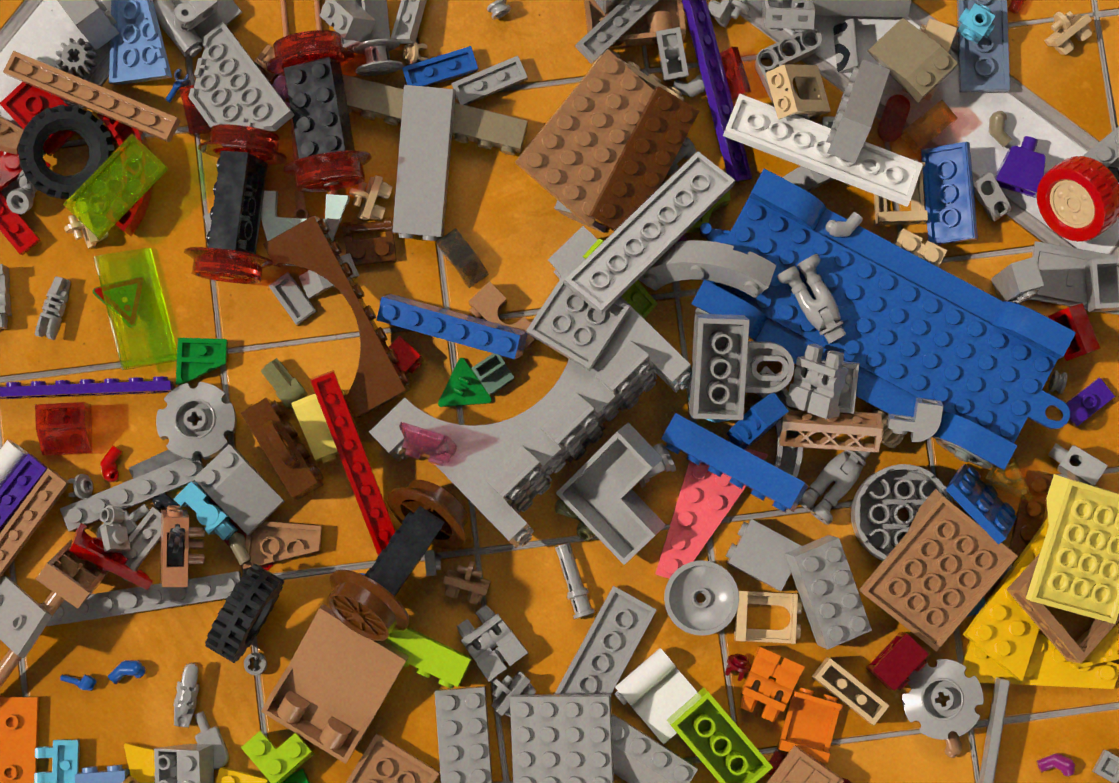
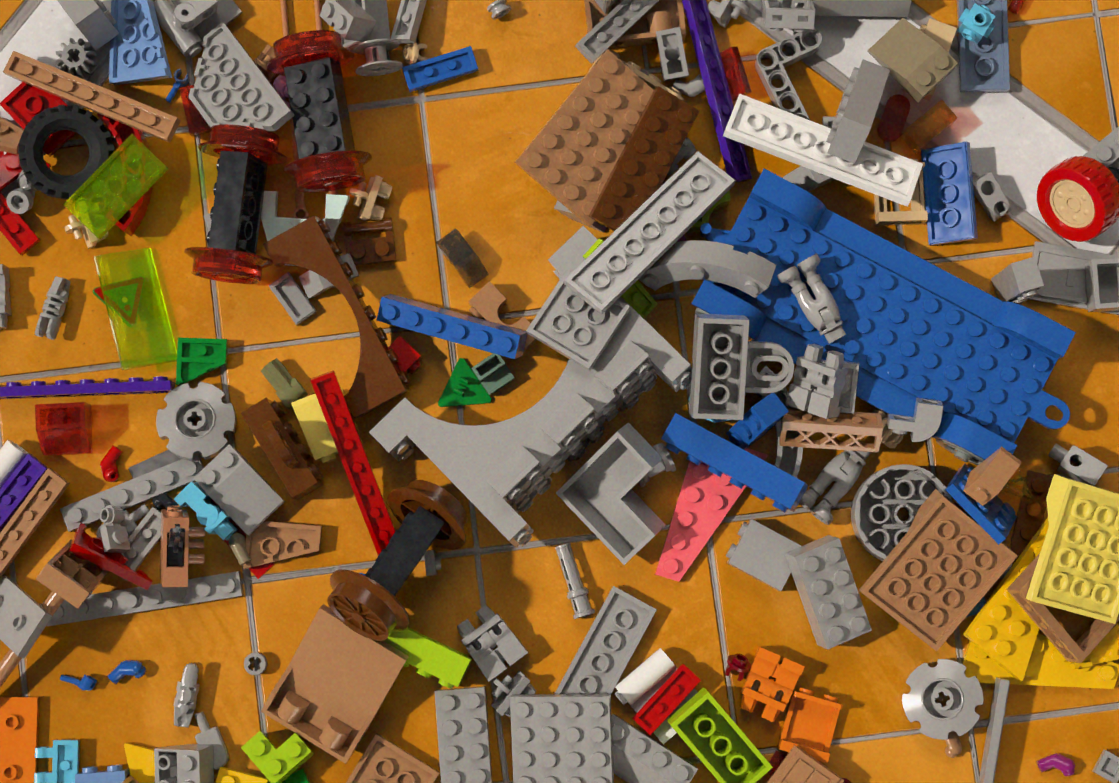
light grey plate [68,474,93,499] -> none
black tyre [205,564,284,663] -> none
dark tan brick [342,74,528,155] -> none
light grey brick [393,85,456,241] -> none
clear pink slope [399,422,457,466] -> none
medium nougat hips [443,561,491,605] -> none
light grey plate [451,56,528,105] -> none
olive piece [555,499,595,540] -> none
light grey dish [664,561,739,635] -> none
tan panel [734,591,802,644] -> none
tan panel [766,64,830,119] -> none
tan brick [811,657,889,725] -> none
light grey arm [826,212,863,237] -> none
light grey slope [833,19,859,73] -> none
dark red brick [866,632,929,691] -> none
tan piece [894,229,947,267] -> none
dark tan arm [989,111,1013,148] -> none
dark purple torso [995,136,1046,198] -> none
tan hips [1044,11,1093,55] -> none
red brick [1048,303,1101,361] -> none
light grey bush [1049,370,1067,394] -> none
dark purple plate [1066,377,1115,427] -> none
none -> red plate [632,663,701,736]
none -> medium nougat slope [963,447,1021,506]

